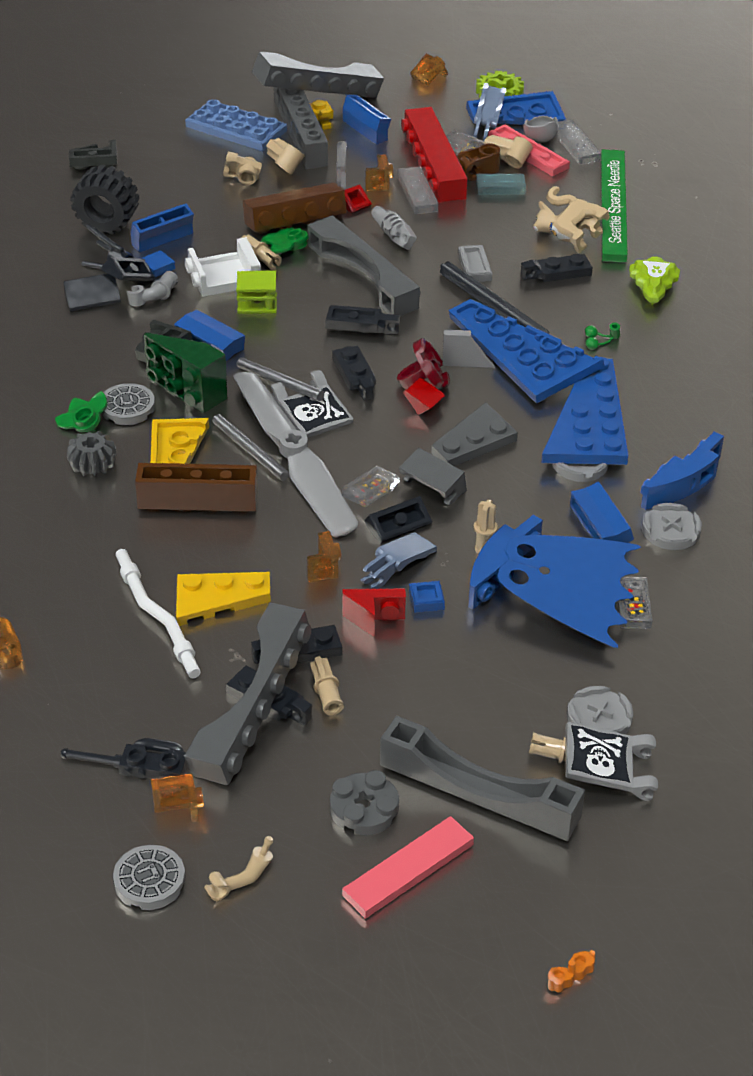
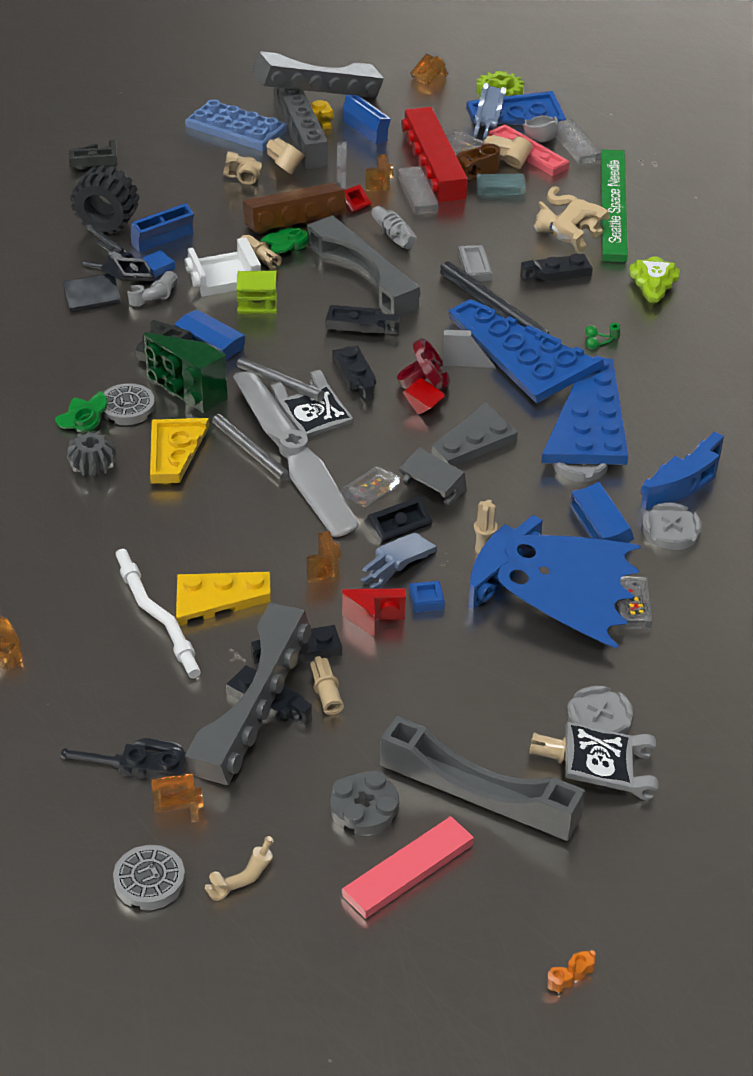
reddish brown brick [135,463,258,512] -> none

